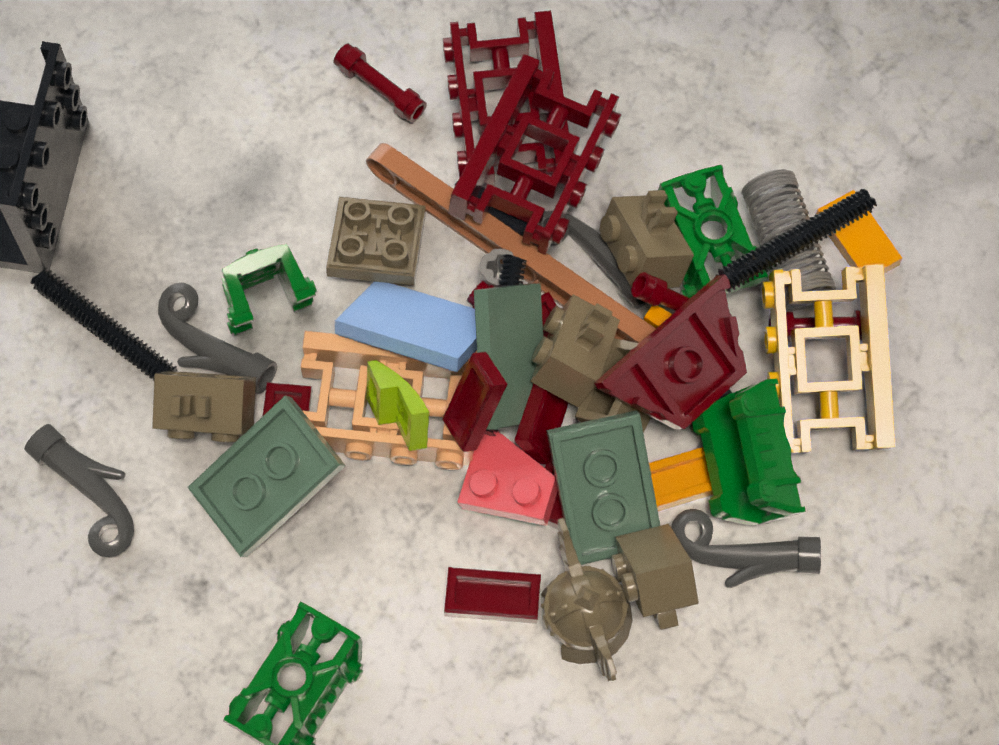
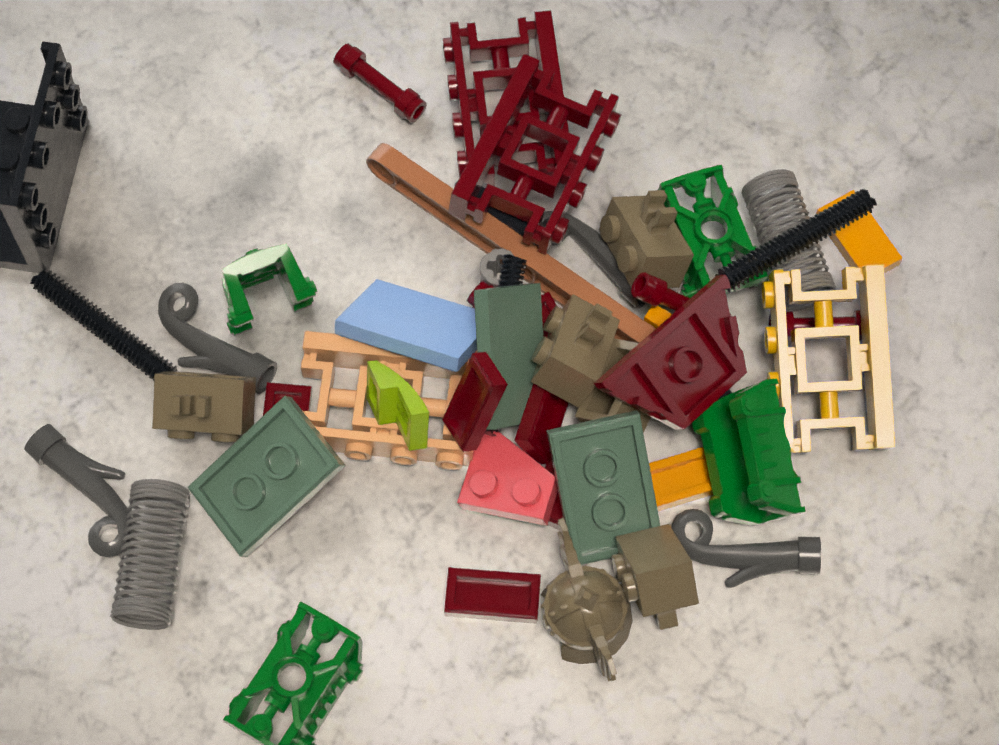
dark tan tile [326,197,426,285] -> none
none -> light grey piece [110,479,190,630]

